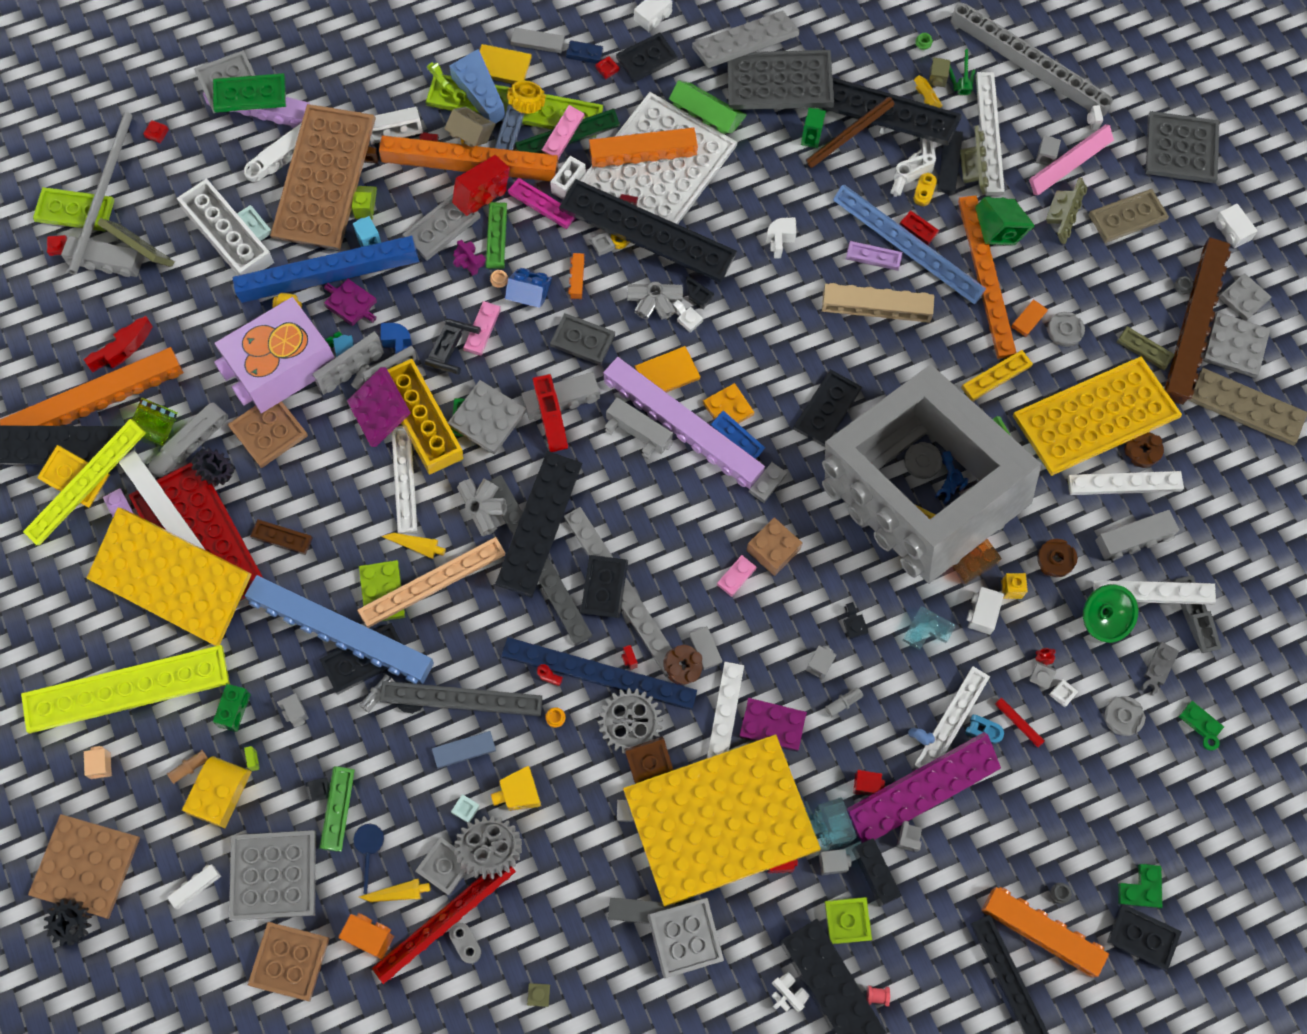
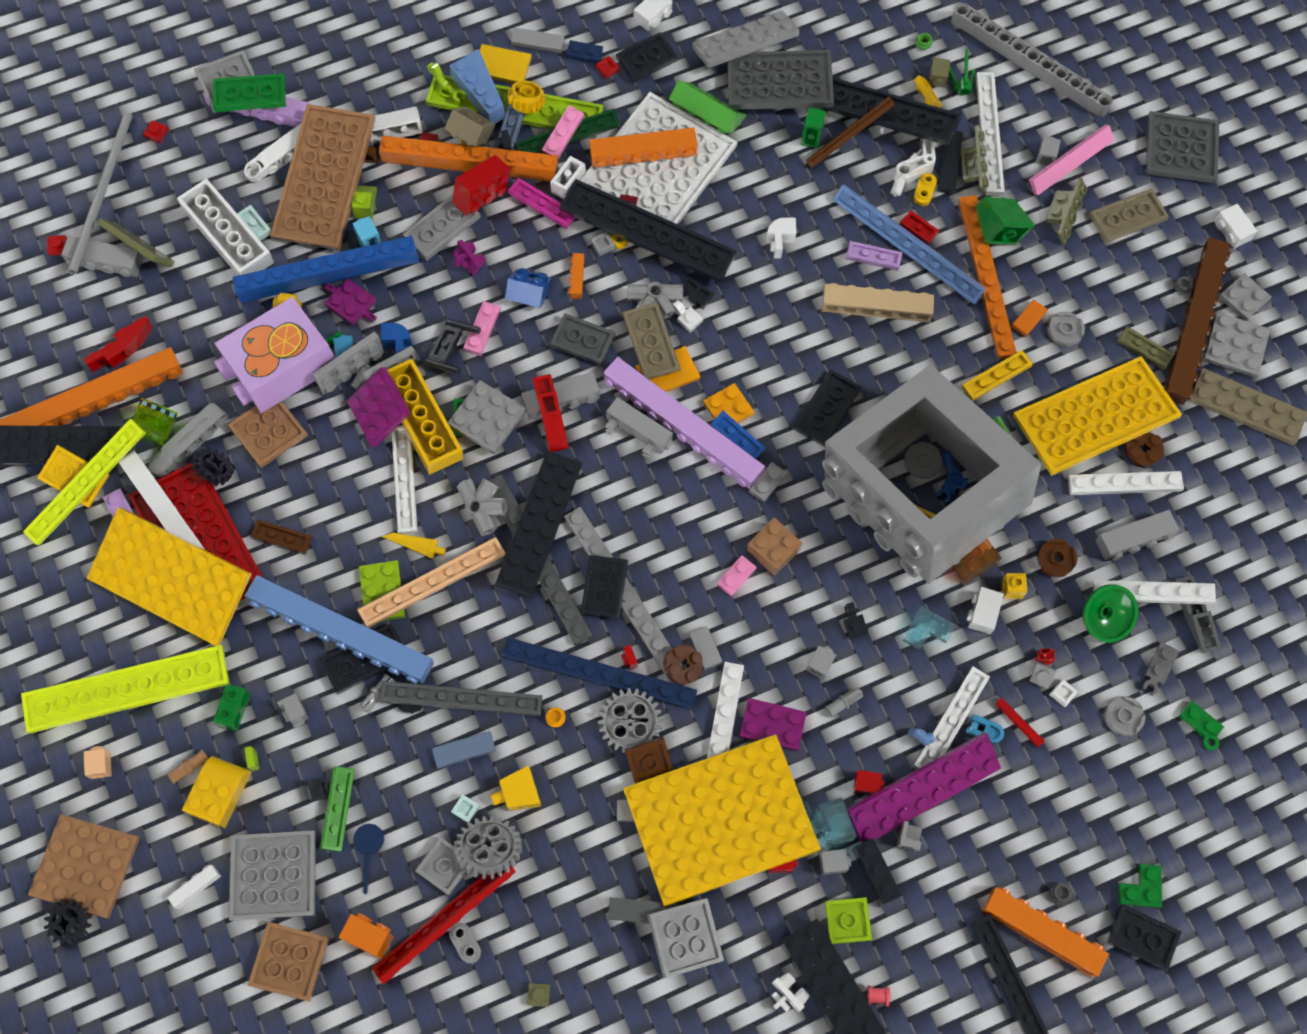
lime plate [33,187,115,231] -> none
yellow bar [359,879,431,902] -> none
bright green tile [486,202,507,269] -> none
light nougat plate [490,270,508,288] -> none
red arm [537,664,563,686] -> none
white plate [1087,105,1103,130] -> none
none -> black plate [499,130,512,150]
none -> dark tan tile [622,302,681,380]

